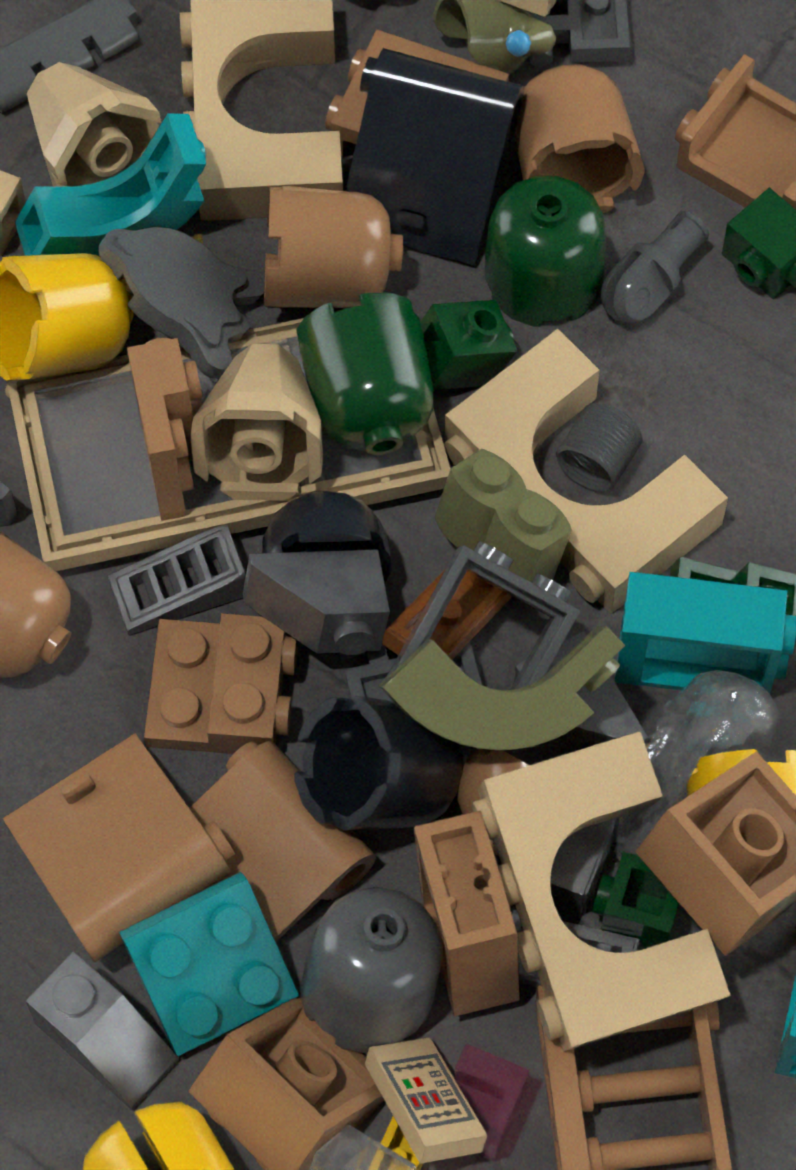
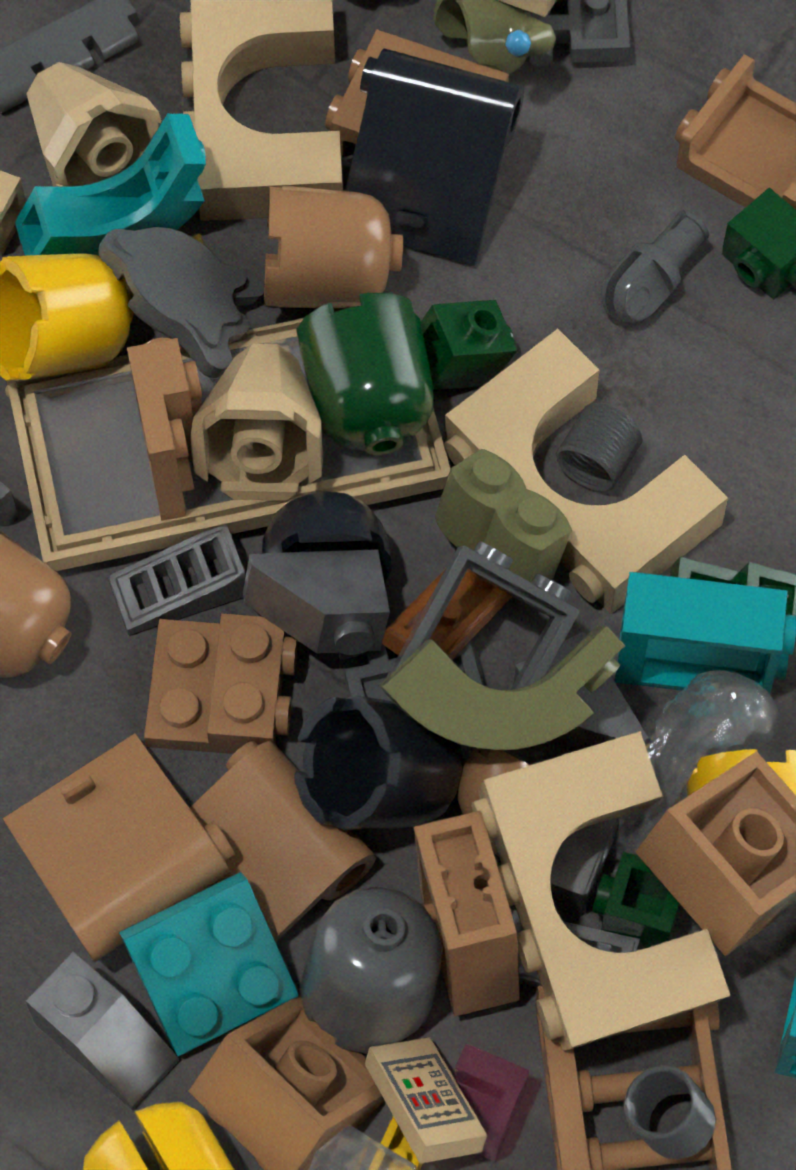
dark green cylinder [485,176,605,327] -> none
medium nougat cylinder [514,64,645,213] -> none
none -> dark grey piece [623,1065,716,1159]

